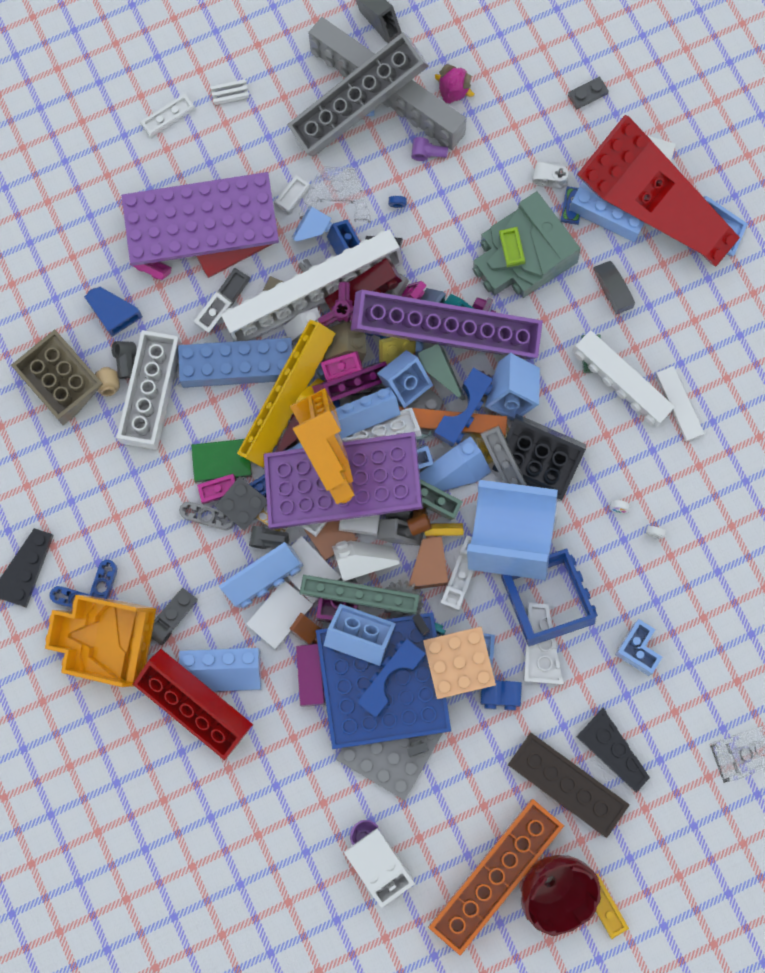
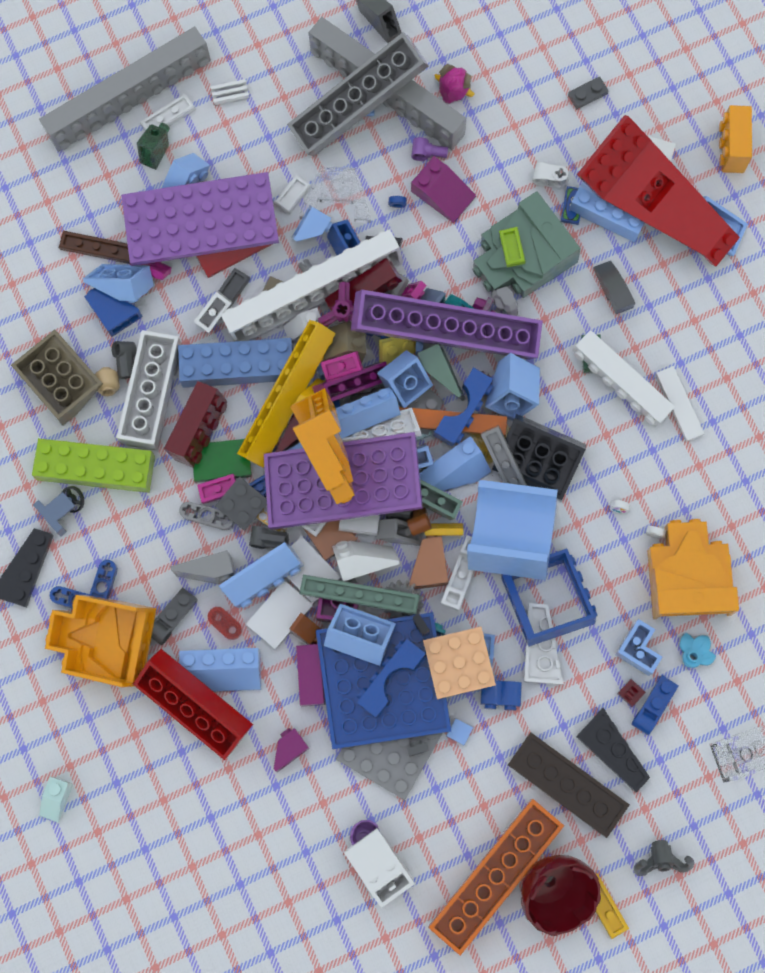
none -> lime brick [32,438,155,493]
none -> sand blue piece [33,486,84,536]
none -> light grey brick [39,26,211,152]
none -> light aqua slope [39,777,73,822]
none -> reddish brown tile [59,231,130,264]
none -> light blue slope [83,264,154,303]
none -> clear green torso [137,123,170,170]
none -> light blue brick [162,153,210,188]
none -> dark red brick [164,381,227,468]
none -> light grey slope [170,550,236,584]
none -> clear red plate [208,607,242,640]
none -> magenta slope [274,728,310,772]
none -> magenta slope [411,156,476,223]
none -> light blue tile [447,718,473,745]
none -> light grey rock [491,287,518,316]
none -> dark red tile [617,679,646,707]
none -> blue plate [631,675,679,735]
none -> dark grey piece [633,840,695,876]
none -> light orange panel [647,519,739,619]
none -> medium azure plate [679,633,716,668]
none -> light orange brick [719,105,752,173]

